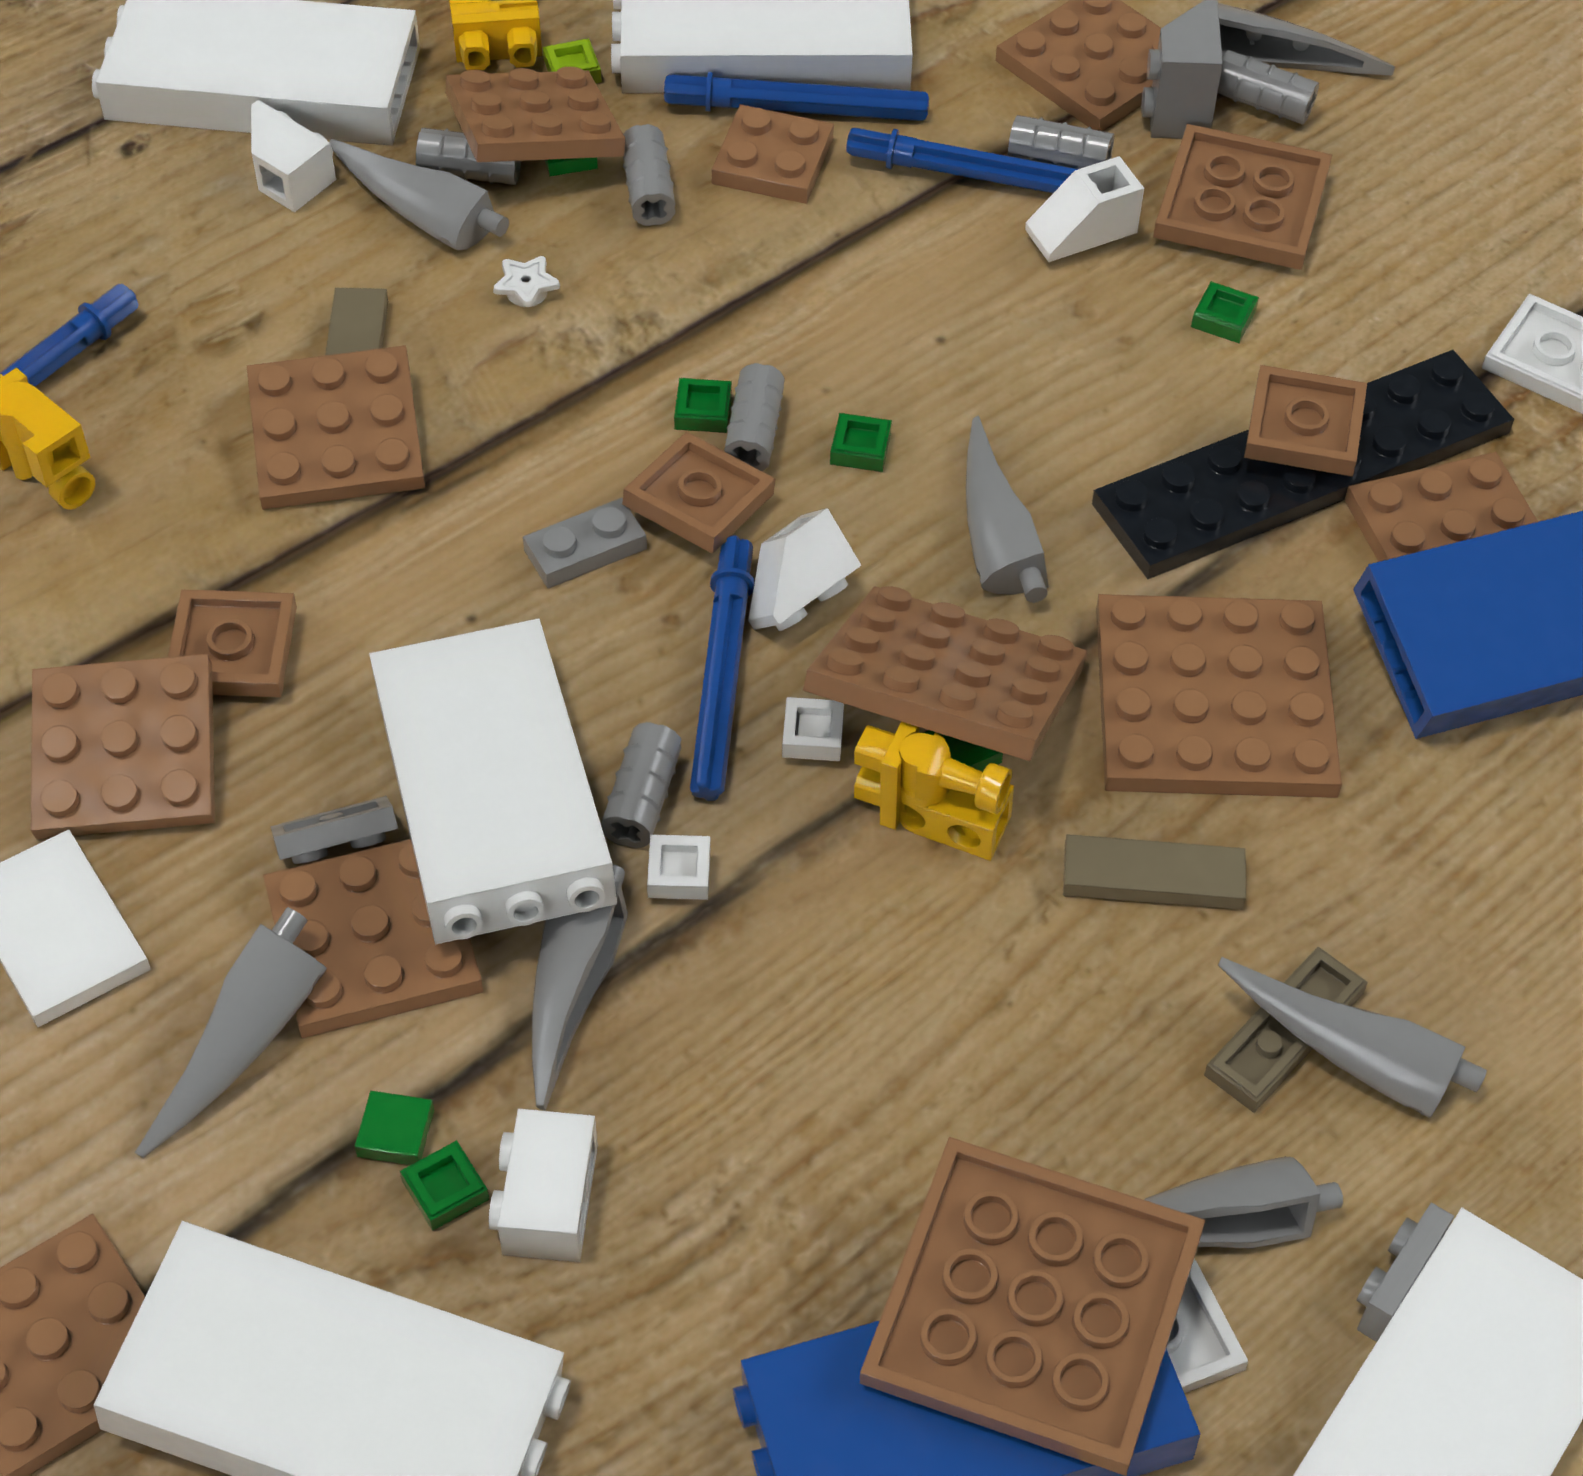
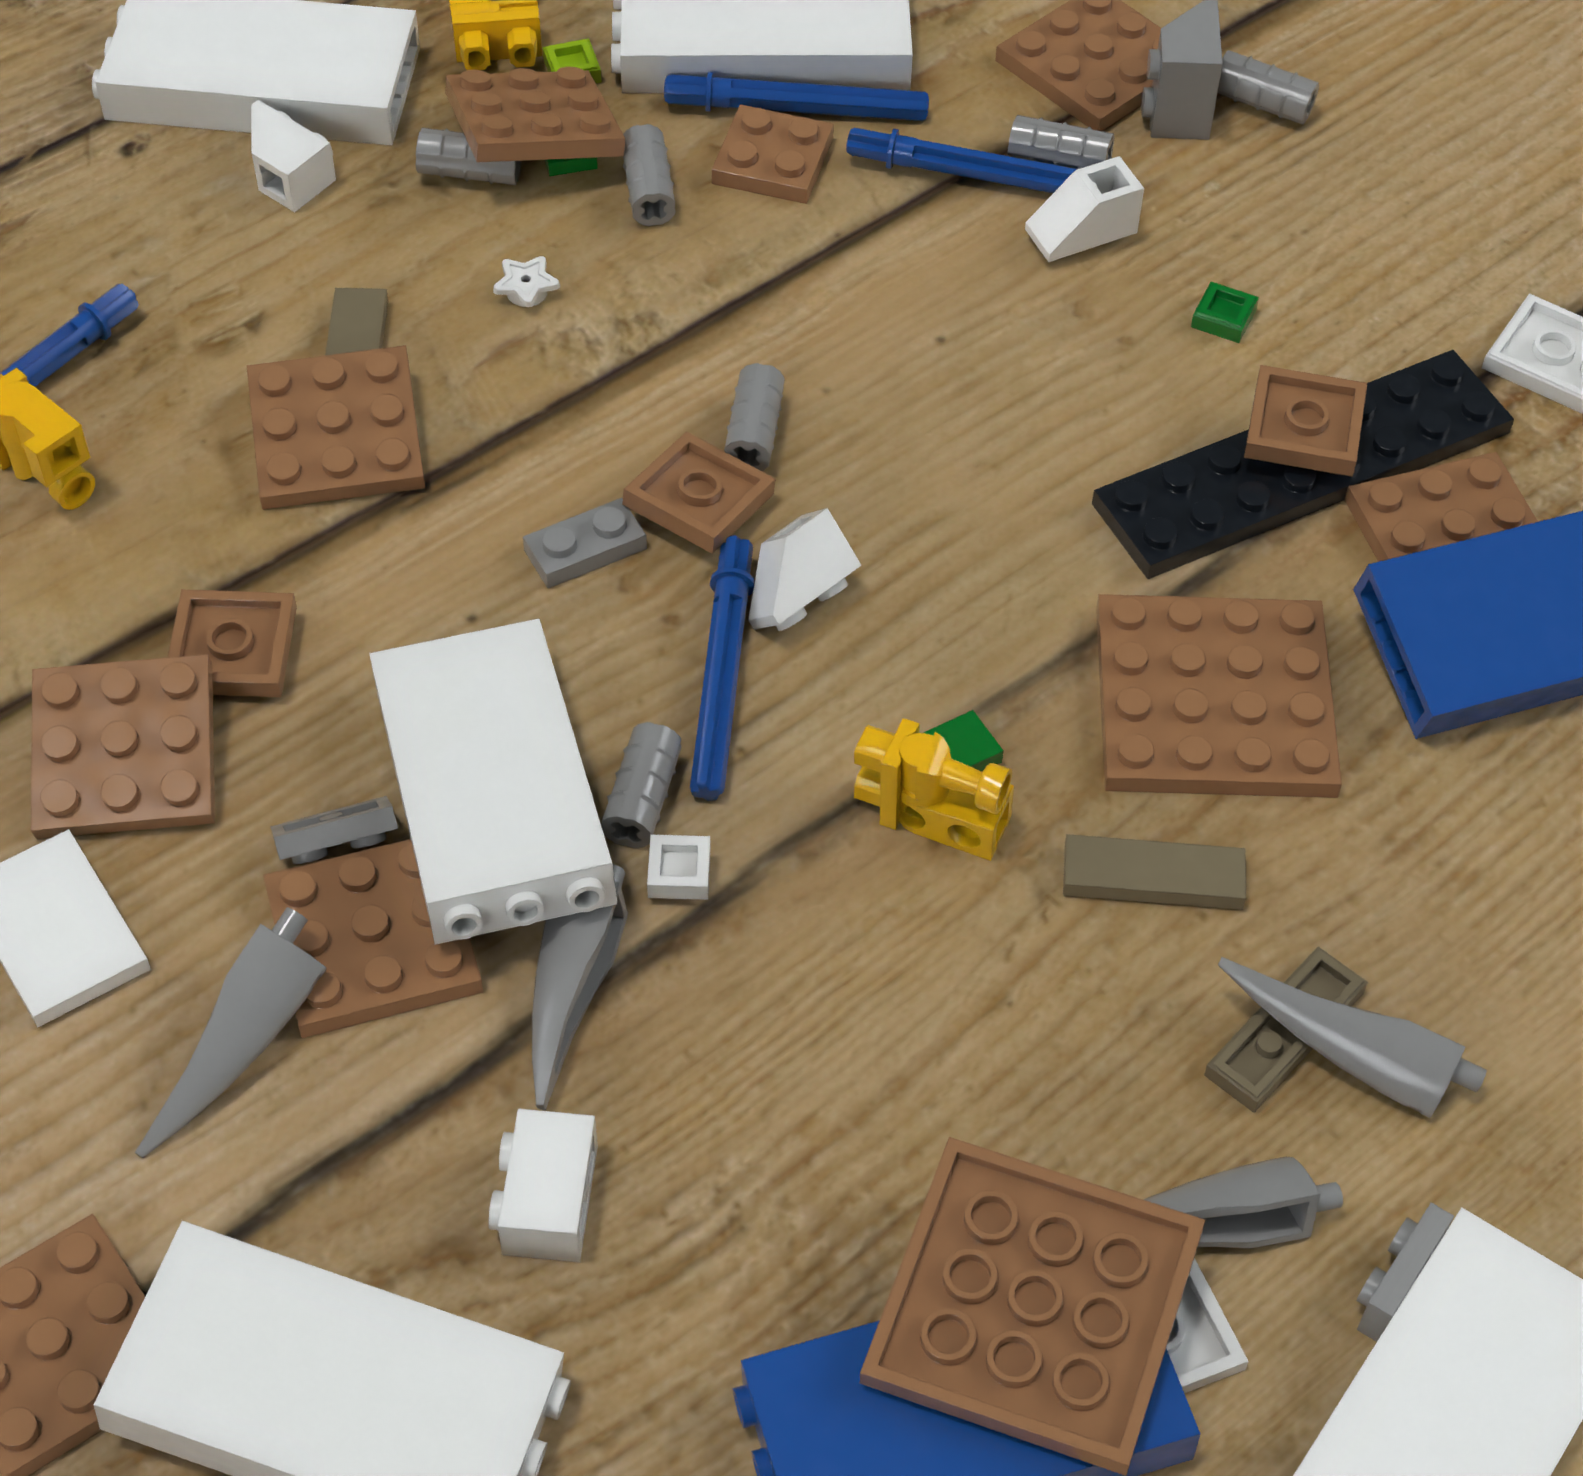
light grey piece [330,138,509,250] -> none
green tile [355,1090,434,1165] -> none
green tile [400,1140,489,1231] -> none
green tile [674,378,732,433] -> none
white plate [782,697,844,761] -> none
medium nougat plate [803,586,1087,761] -> none
green tile [830,413,892,472] -> none
light grey piece [966,415,1049,603] -> none
medium nougat plate [1153,124,1333,270] -> none
light grey piece [1218,3,1395,75] -> none

